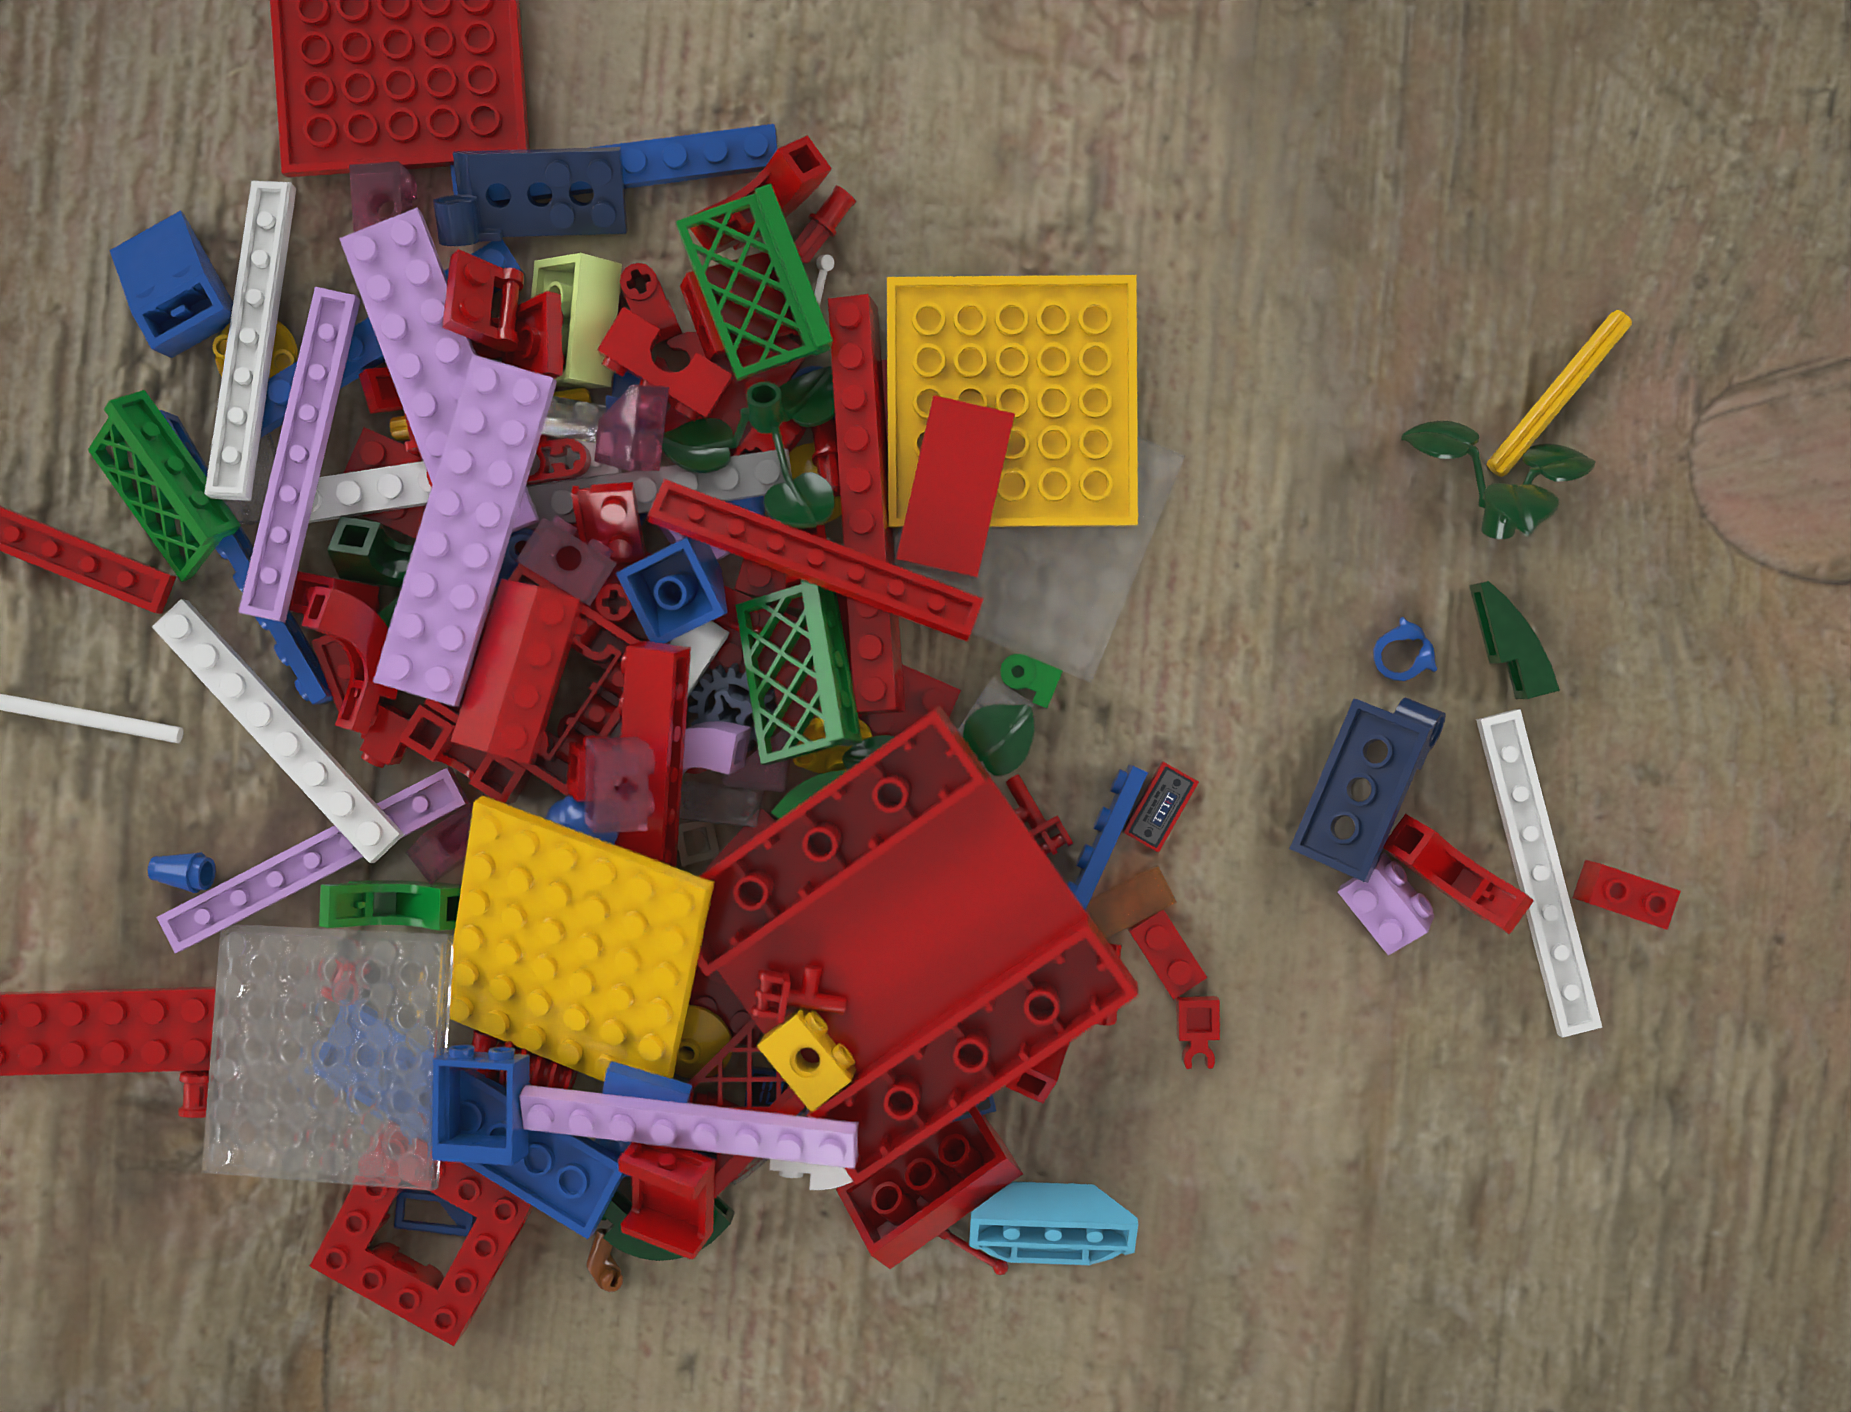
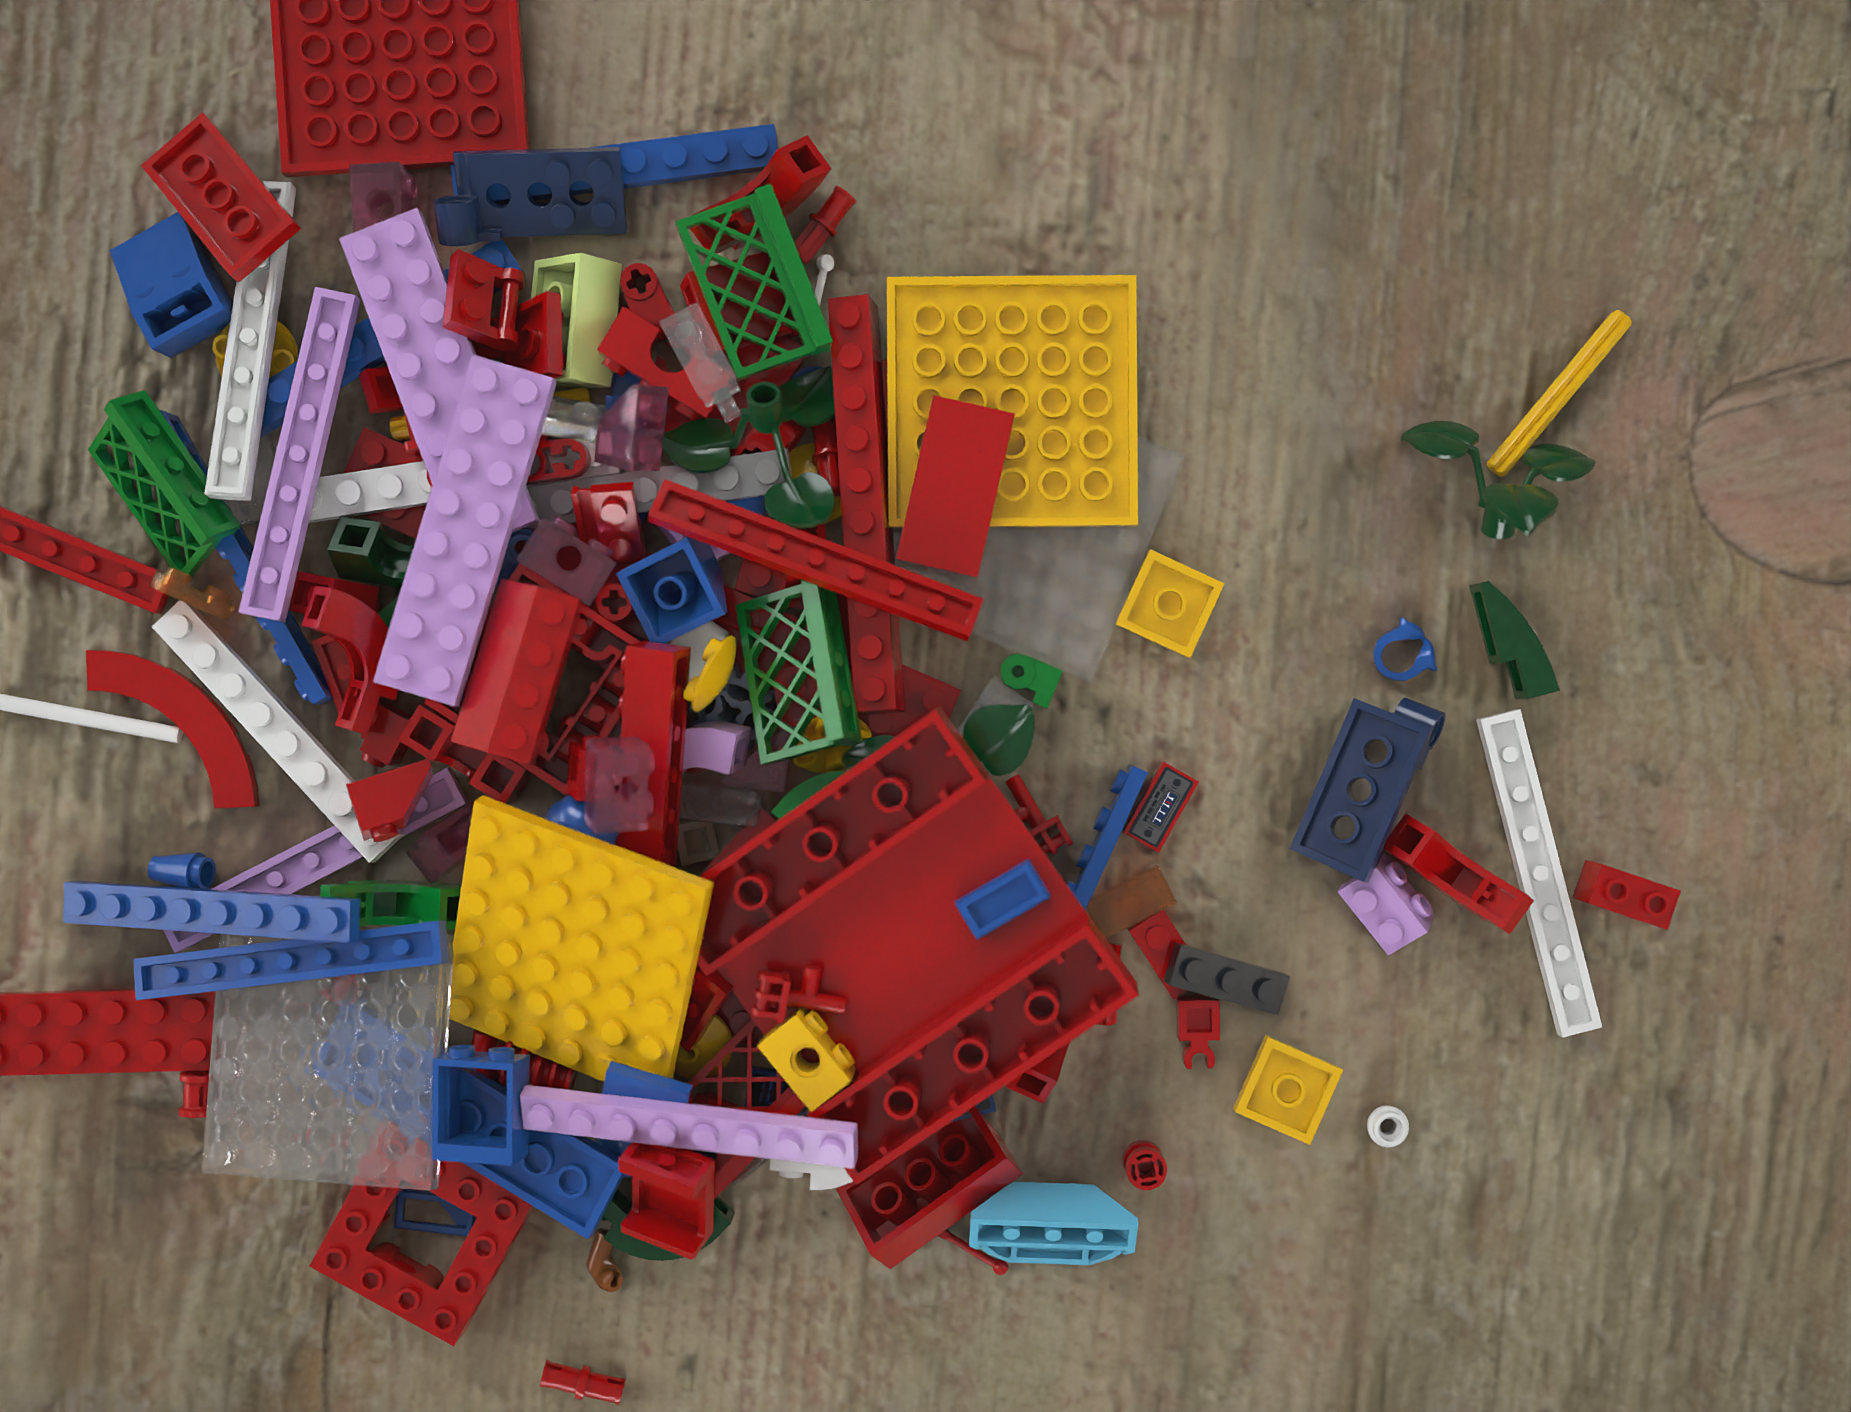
none -> plate [63,881,360,943]
none -> red tile [86,650,260,808]
none -> blue plate [133,921,449,1000]
none -> red plate [141,112,302,283]
none -> clear orange plate [149,566,236,621]
none -> red slope [346,758,432,842]
none -> red pin [539,1360,626,1406]
none -> clear hinge [659,302,741,423]
none -> red plate [680,964,734,1052]
none -> yellow dish [683,636,736,712]
none -> blue tile [955,858,1051,940]
none -> yellow plate [1115,549,1225,658]
none -> red wheel [1123,1140,1167,1190]
none -> black plate [1163,942,1290,1015]
none -> yellow plate [1233,1034,1343,1145]
none -> white plate [1367,1105,1409,1147]

